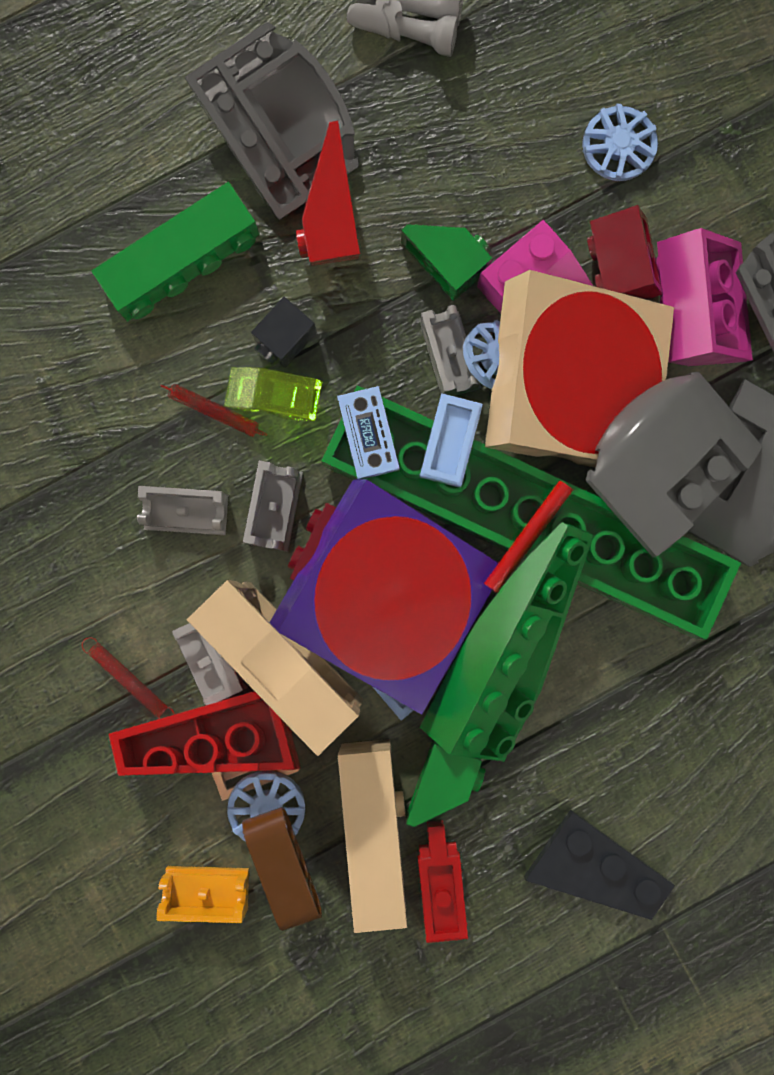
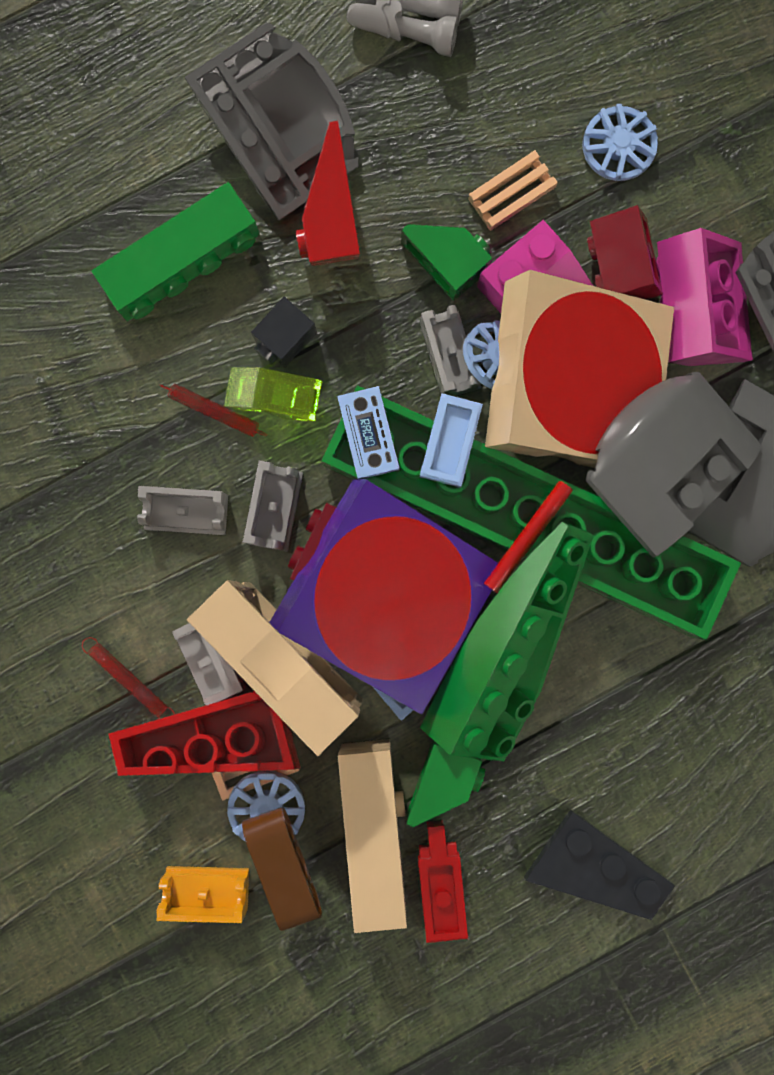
none -> light nougat tile [468,150,558,231]

